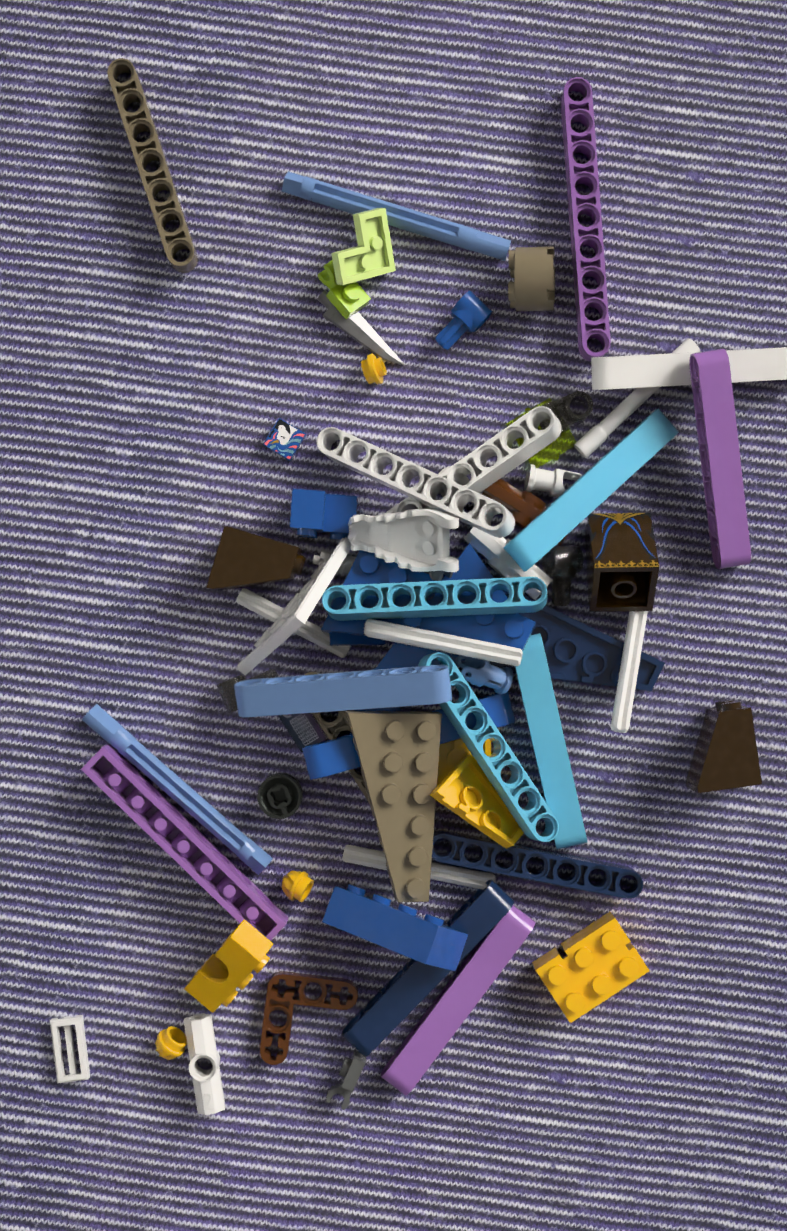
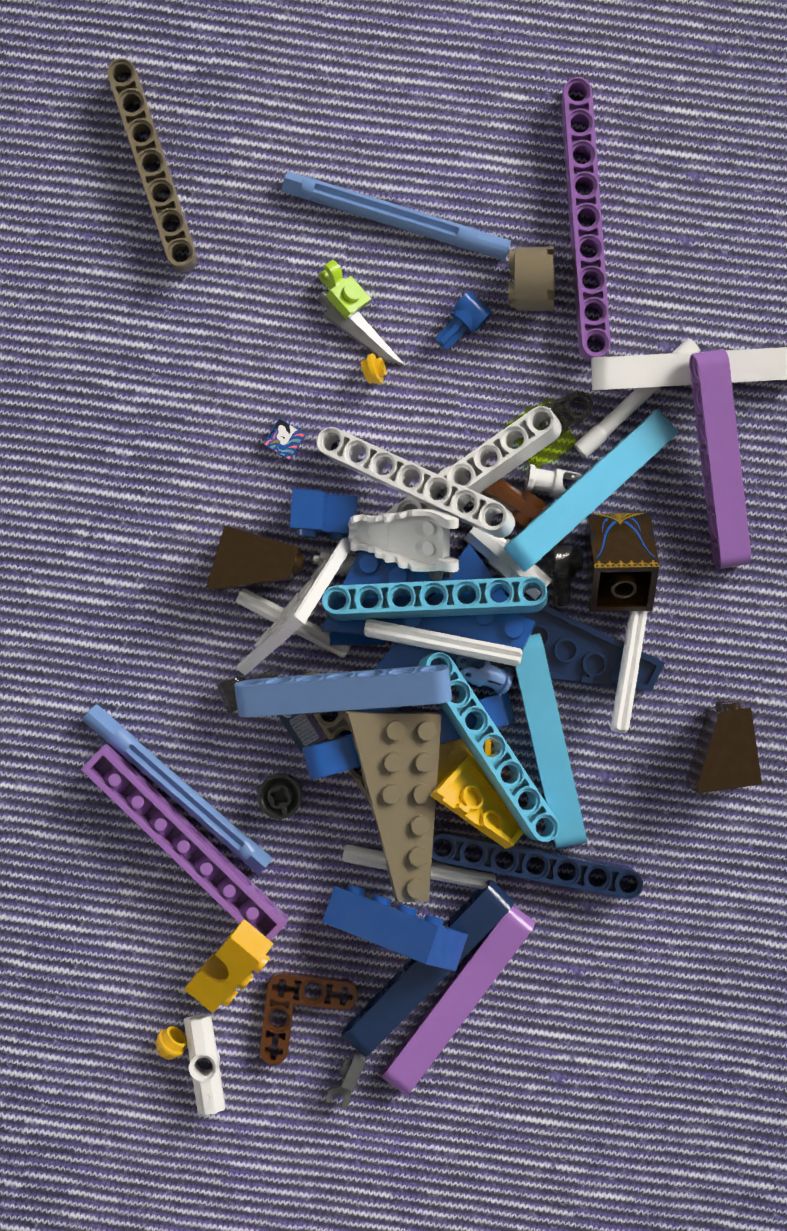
white tile [50,1015,90,1083] -> none
yellow plate [282,870,314,902] -> none
yellowish green plate [331,208,396,285] -> none
yellow piece [532,911,650,1023] -> none

